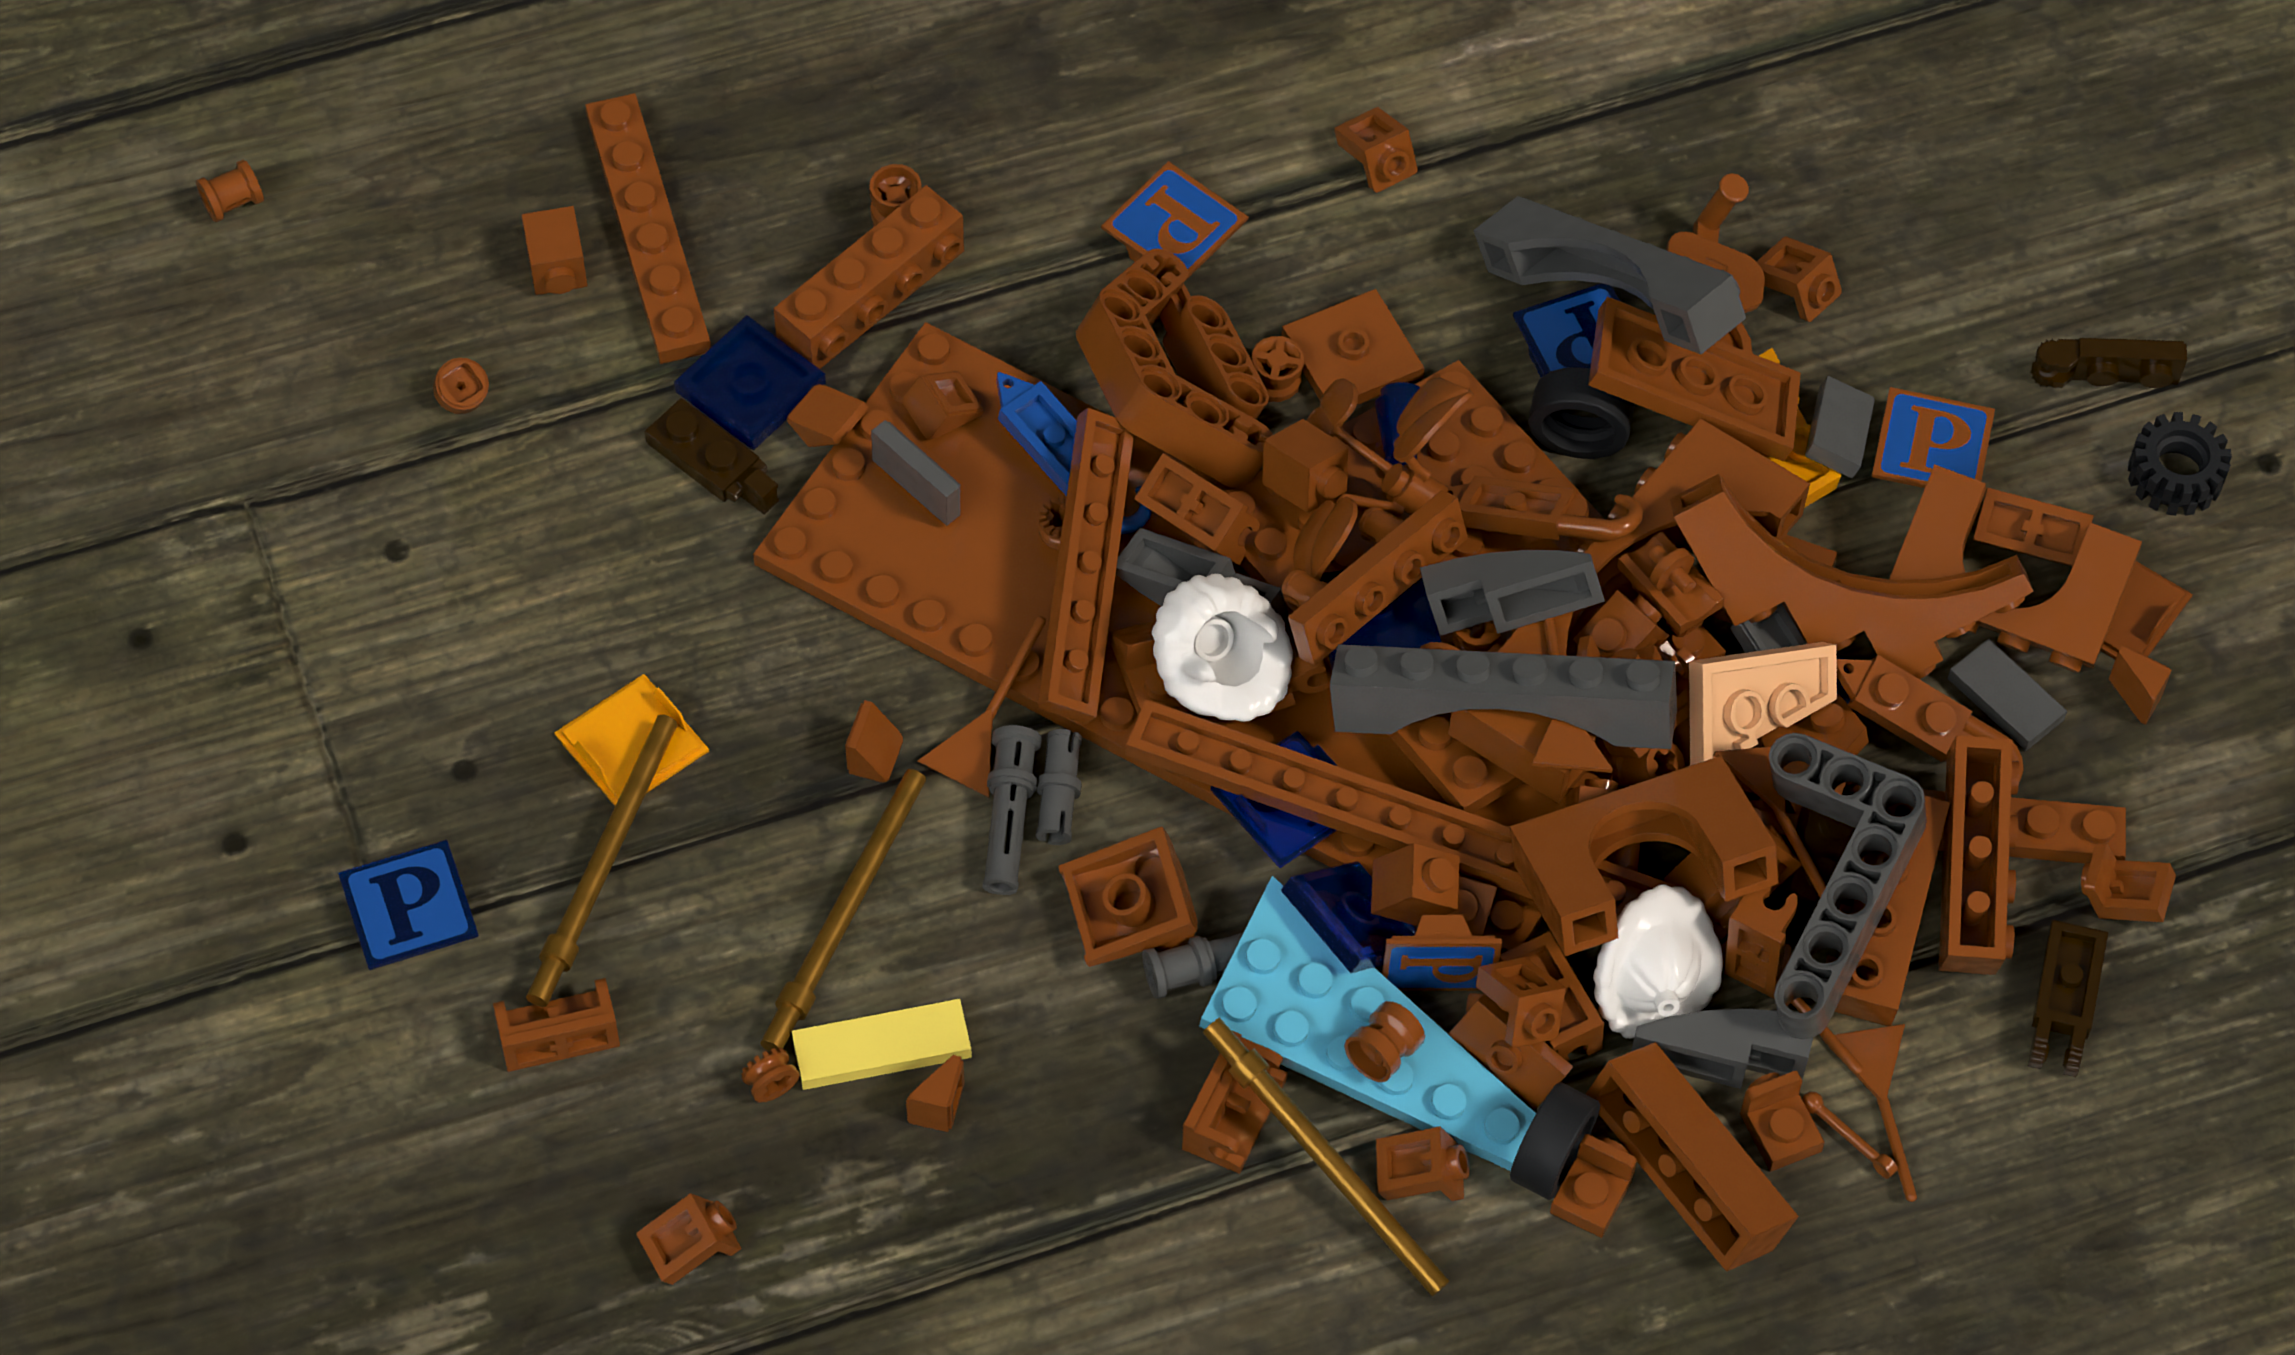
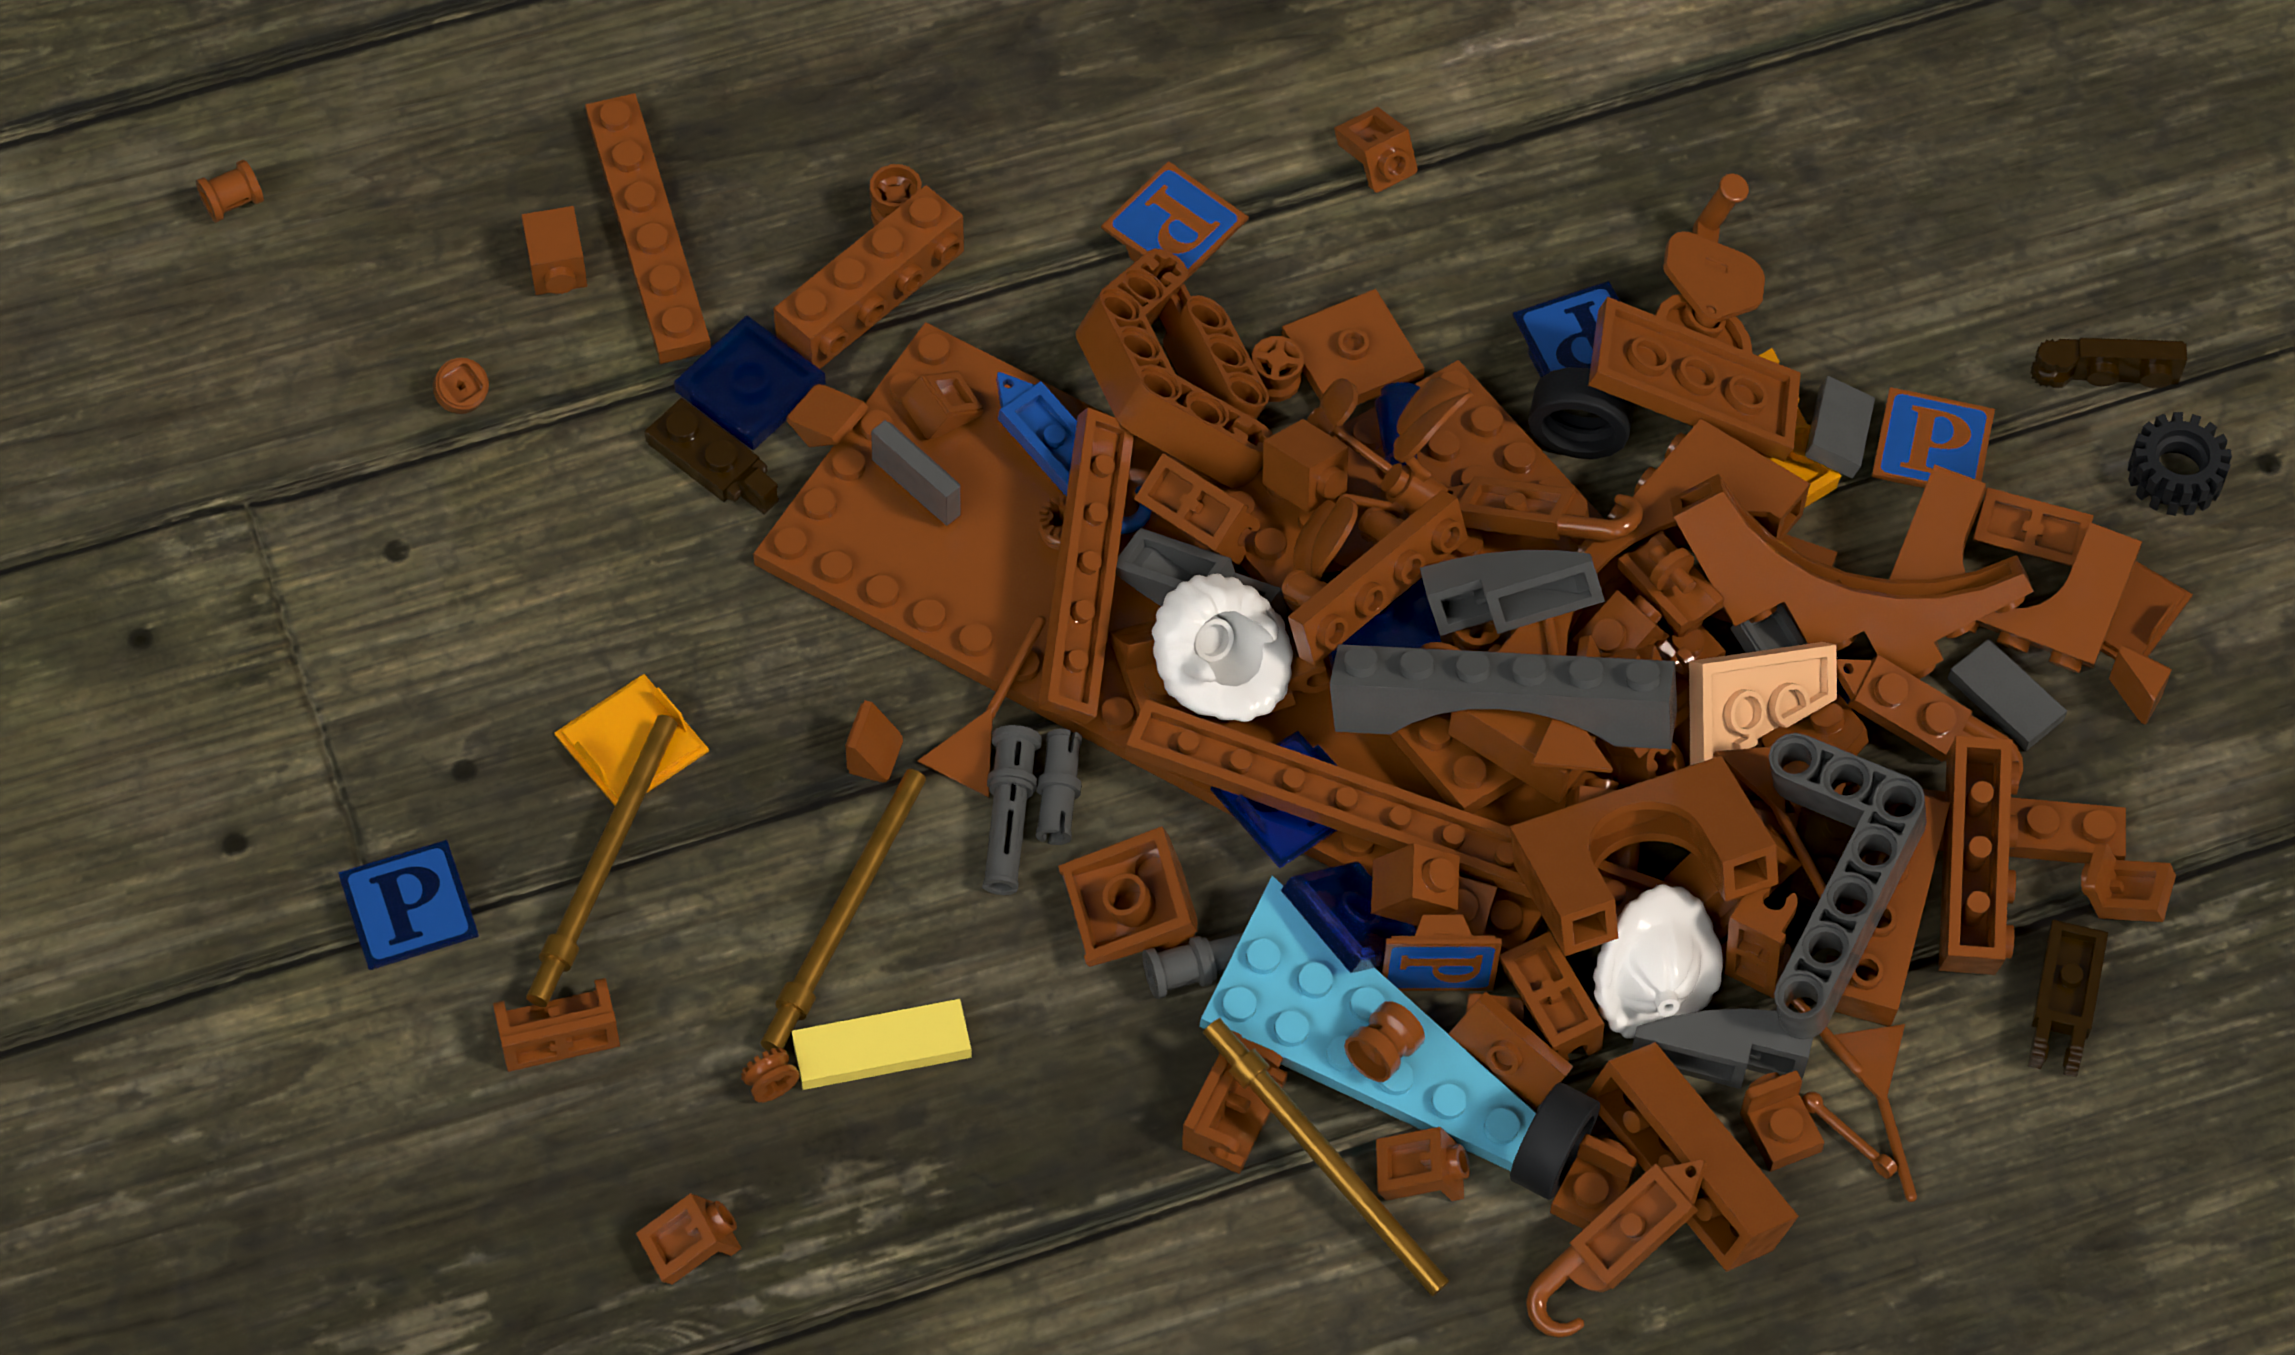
dark orange slope [906,1055,965,1132] -> none
dark grey arch [1473,196,1746,354] -> none
dark orange bracket [1476,957,1566,1048] -> none
dark orange bracket [1756,236,1842,322] -> none
none -> dark orange plate [1526,1159,1707,1338]

